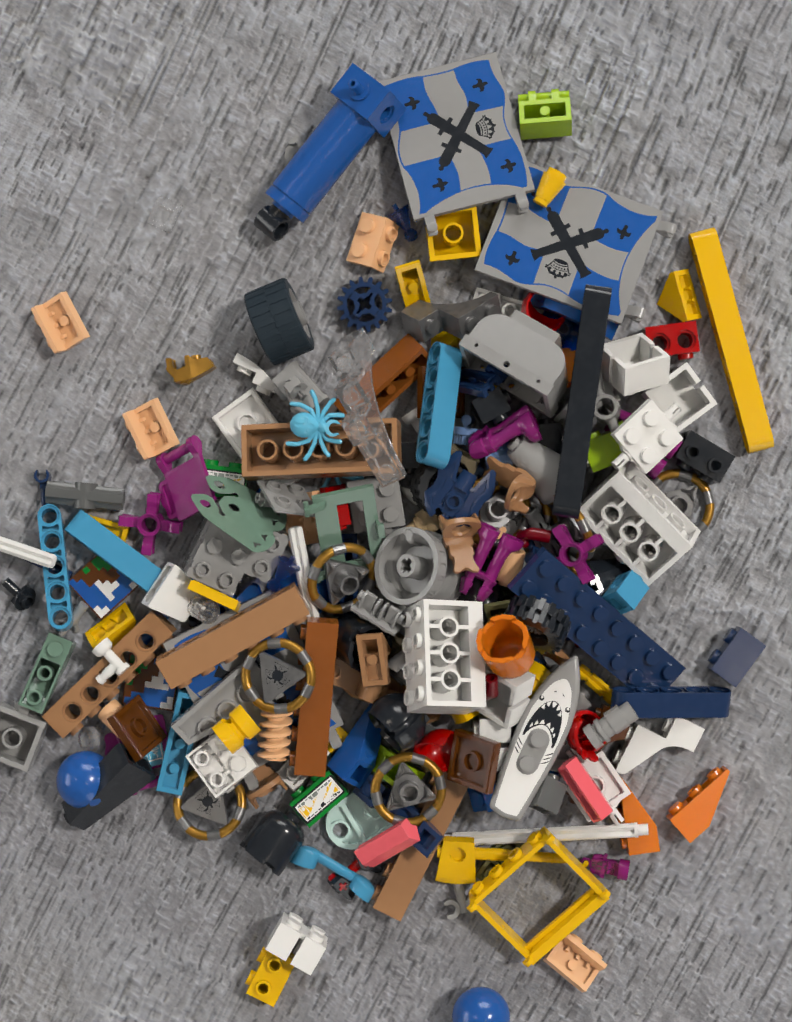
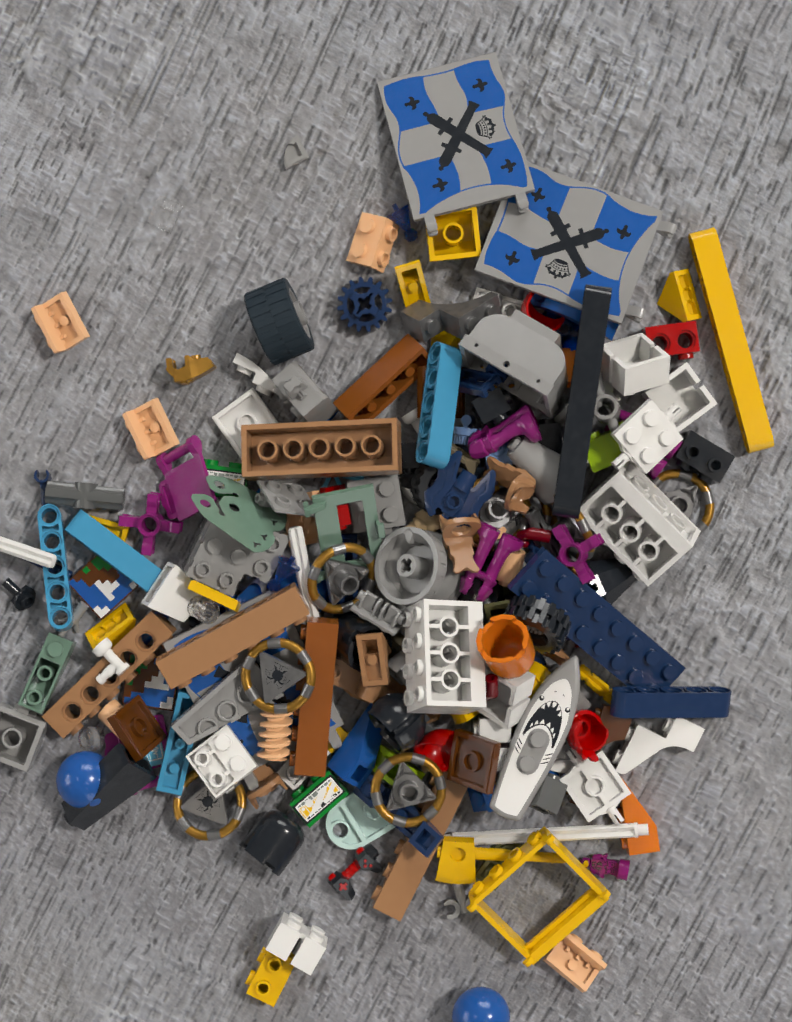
yellow wheel [211,704,262,754] -> none
blue piece [254,63,407,241] -> none
medium azure animal [285,390,345,461] -> none
dark azure piece [290,845,375,903] -> none
clear arch [328,327,407,488] -> none
coral piece [354,818,420,867] -> none
lime brick [518,89,572,140] -> none
yellow cone [533,167,567,208] -> none
coral piece [557,754,613,823] -> none
light grey axle [582,701,639,750] -> none
dark azure brick [602,570,649,614] -> none
orange slope [666,766,730,843] -> none
dark blue brick [707,626,766,687] -> none

